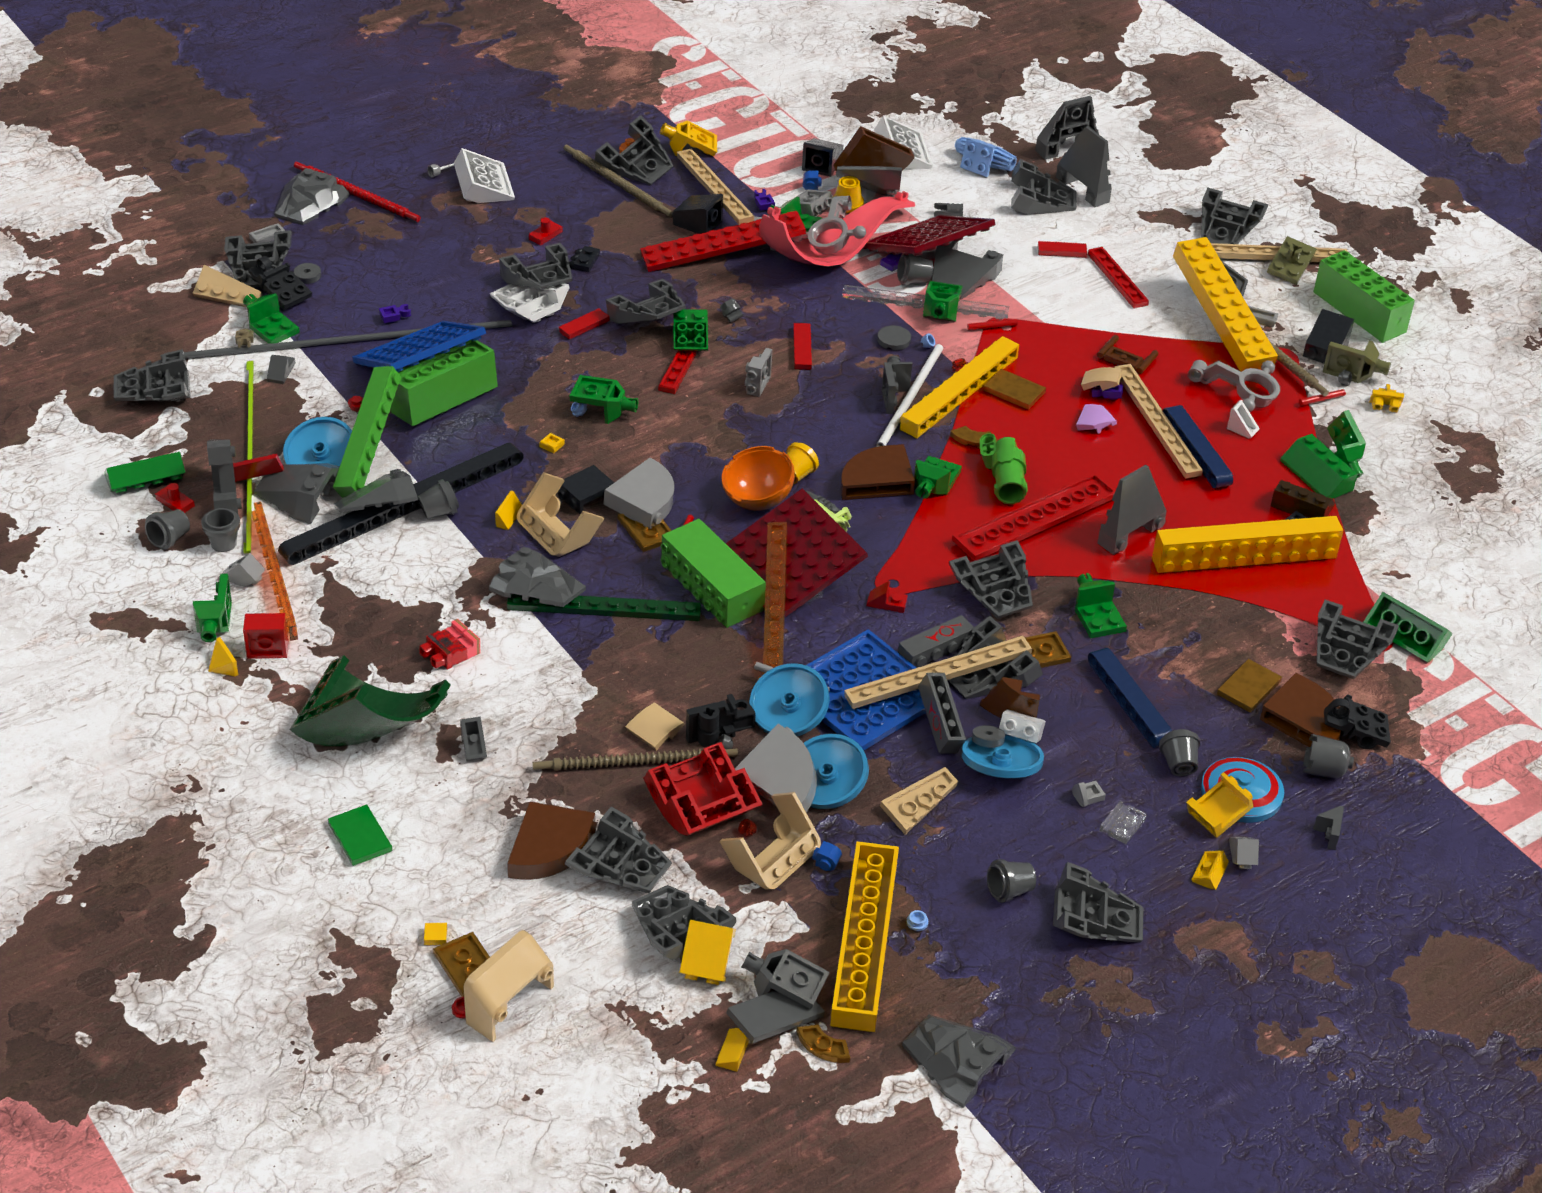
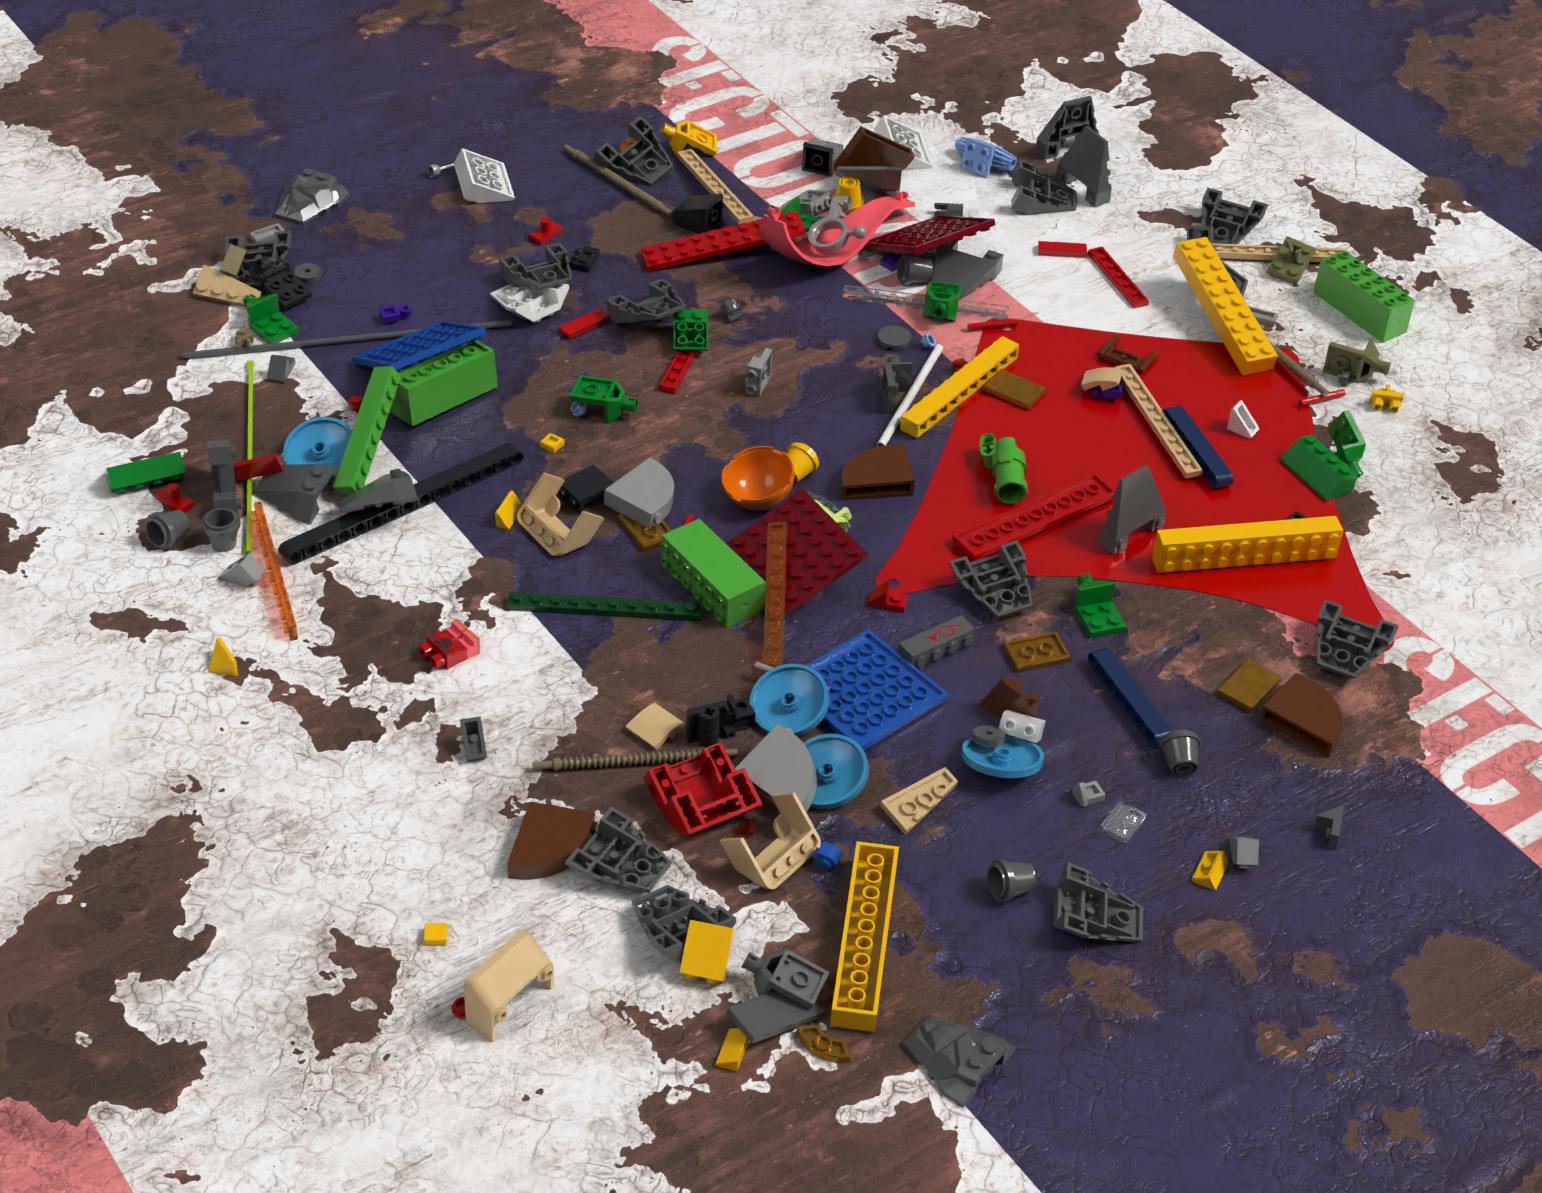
dark grey wedge [114,349,190,402] -> none
green plate [193,574,232,642] -> none
red container [243,613,289,659] -> none
dark green panel [289,655,451,747] -> none
red hose [294,161,421,222] -> none
green tile [328,804,393,866] -> none
dark grey piece [417,479,459,519] -> none
pearl gold tile [433,932,490,997] -> none
dark grey wedge [489,547,586,607] -> none
dark grey hinge [717,734,733,749] -> none
dark purple plate [754,189,775,211] -> none
red tile [793,323,812,370] -> none
blue plate [802,171,822,190] -> none
tan plate [844,636,1032,709] -> none
light blue plate [907,910,928,931] -> none
green plate [914,456,962,499] -> none
dark grey brick [918,673,966,754] -> none
dark grey wedge [947,616,1043,699] -> none
pearl gold tile [950,426,998,448] -> none
lavender slope [1076,404,1117,434] -> none
yellow panel [1186,772,1253,838] -> none
light grey piece [1188,360,1280,412] -> none
dark azure dish [1201,757,1284,823] -> none
dark brown slope [1271,480,1335,518] -> none
black slope [1303,309,1354,363] -> none
dark grey cylinder [1303,734,1354,778] -> none
black plate [1324,695,1391,749] -> none
green slope [1363,592,1453,663] -> none
none -> dark tan slope [220,244,247,278]
none -> dark grey slope [1187,225,1213,244]

